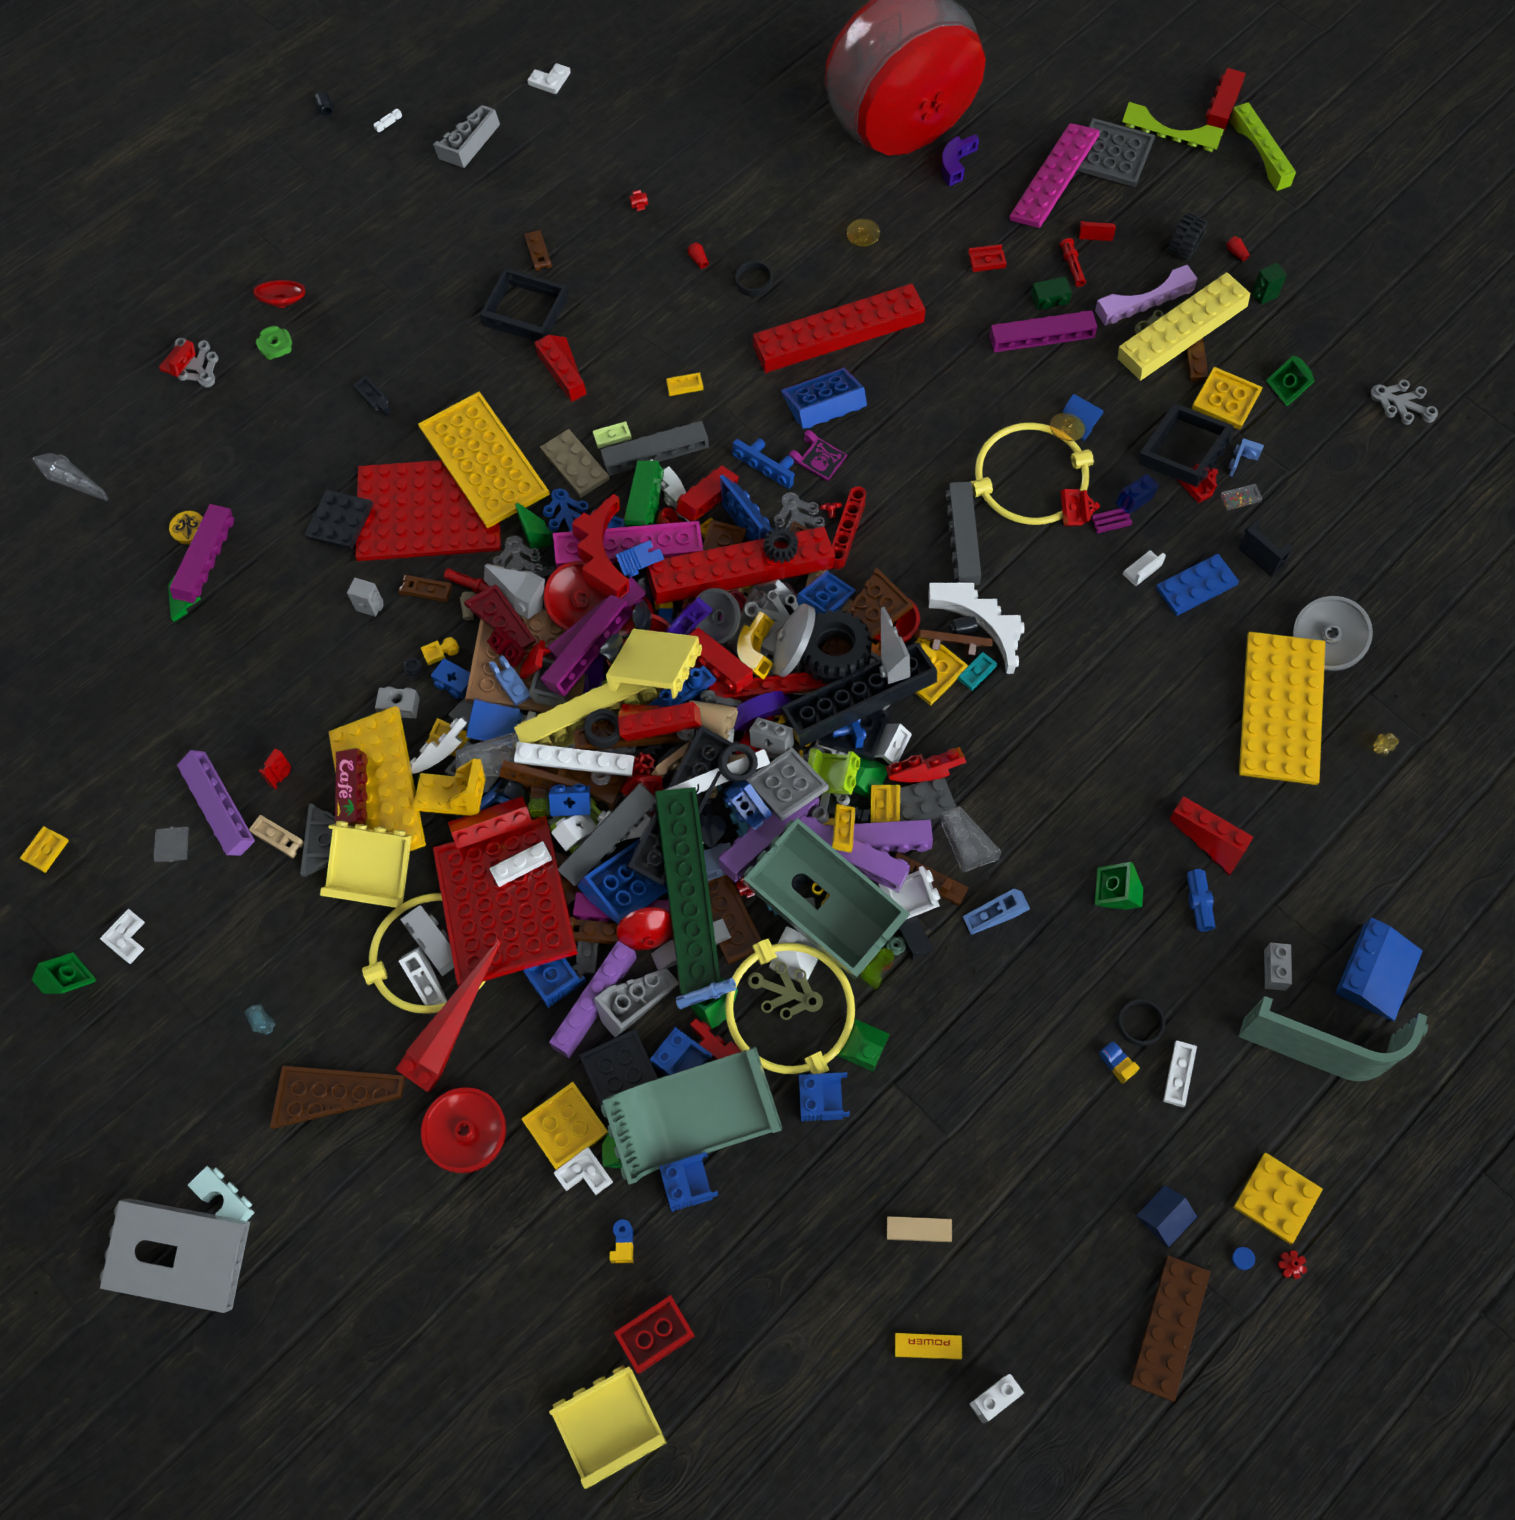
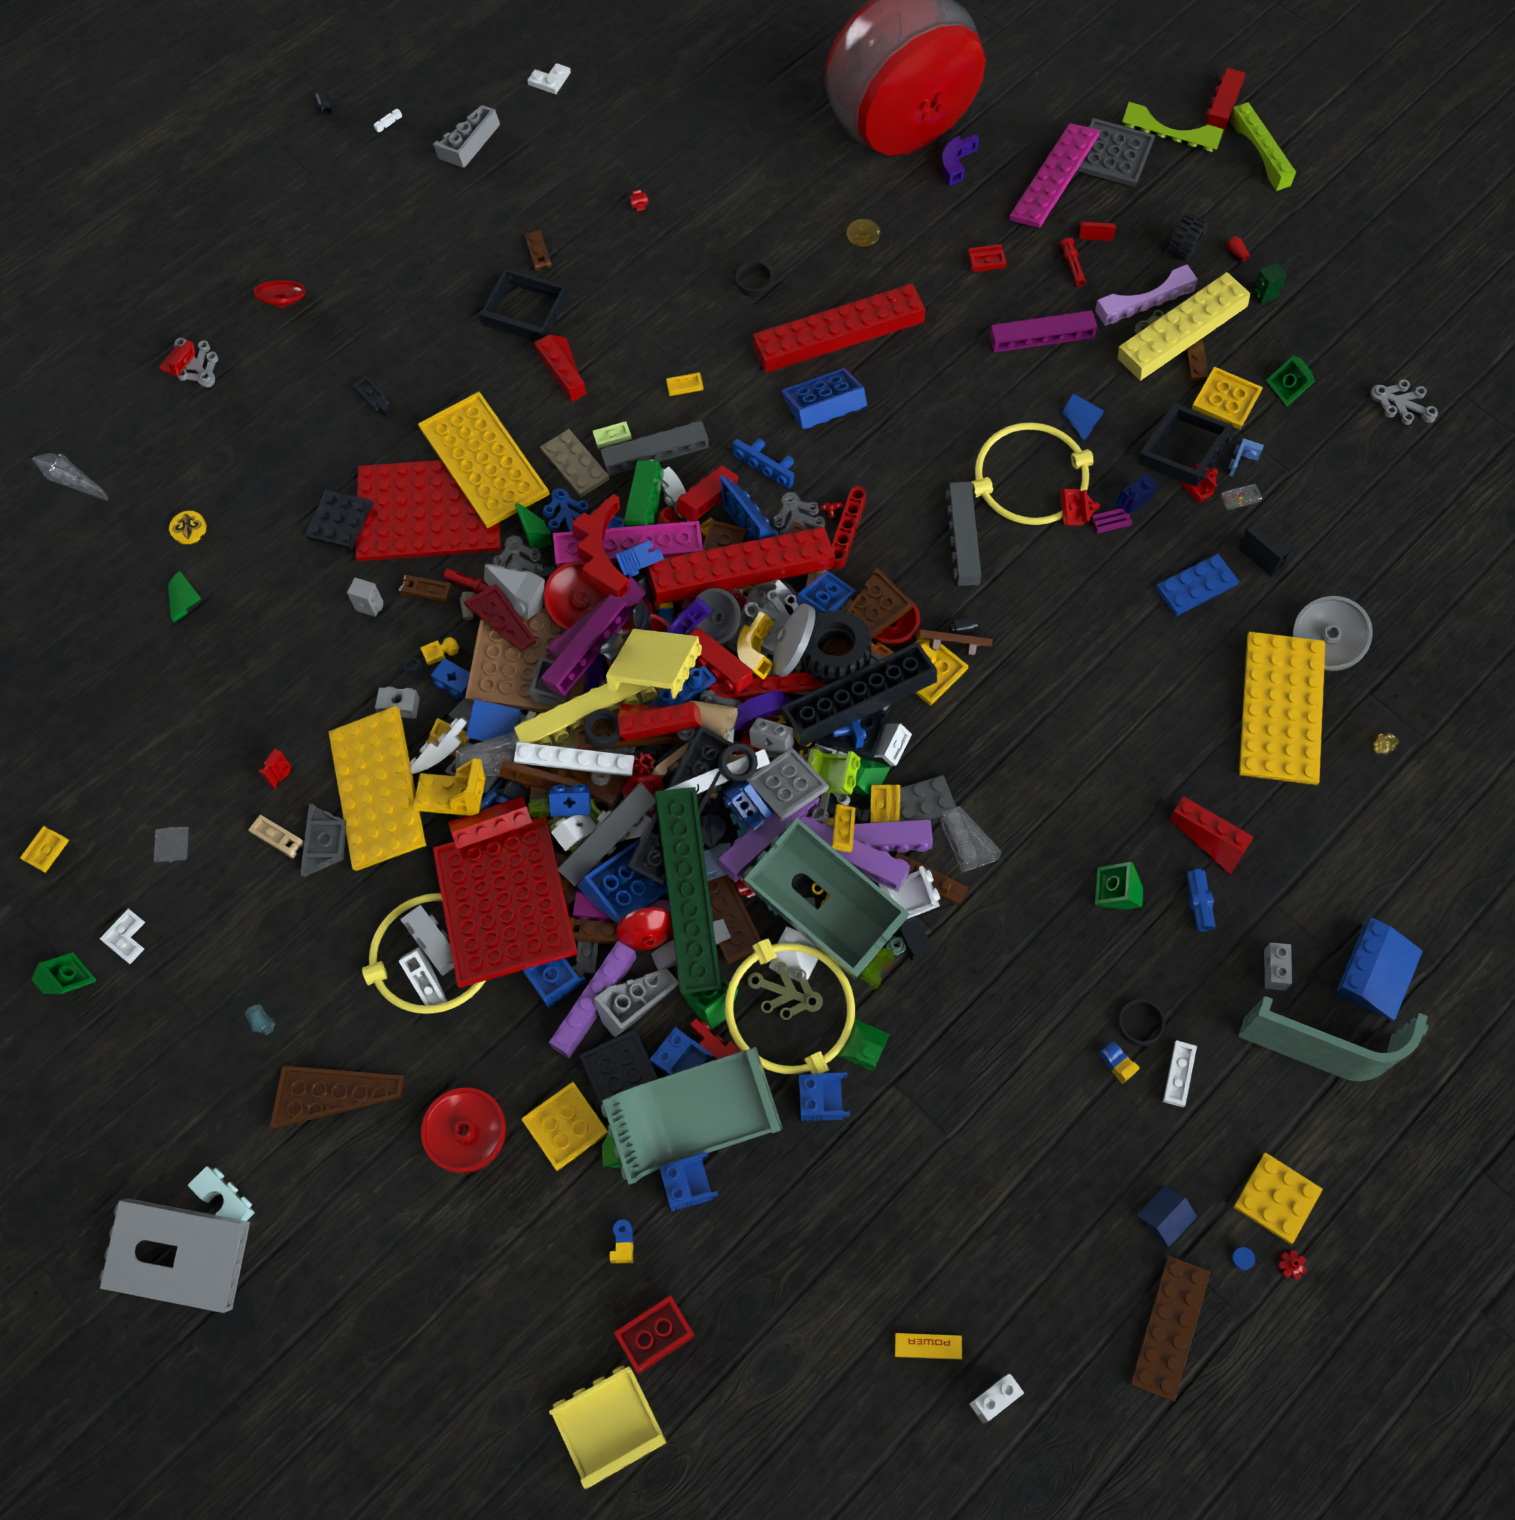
magenta brick [170,504,234,603] -> none
medium lavender brick [177,750,255,855] -> none
bright green plate [256,326,292,360] -> none
light yellow panel [320,821,412,908] -> none
dark red brick [335,748,368,826] -> none
red plate [396,940,502,1093] -> none
dark red slope [487,627,527,667] -> none
medium blue hinge [489,655,532,707] -> none
white plate [489,841,552,887] -> none
red slope [519,640,550,679] -> none
white plate [554,1147,613,1195] -> none
medium blue pin [676,978,737,1009] -> none
red cone [687,242,709,269] -> none
black tyre [763,527,798,563] -> none
flag [789,430,847,481] -> none
light grey wedge [879,607,910,684] -> none
red slope [885,747,966,782] -> none
tan tile [887,1217,952,1242] -> none
white arch [928,583,1024,674] -> none
teal plate [958,652,997,691] -> none
medium blue slope [963,889,1030,934] -> none
dark green brick [1031,277,1072,310] -> none
clear yellow dish [1050,413,1085,441] -> none
white panel [1123,550,1166,586] -> none

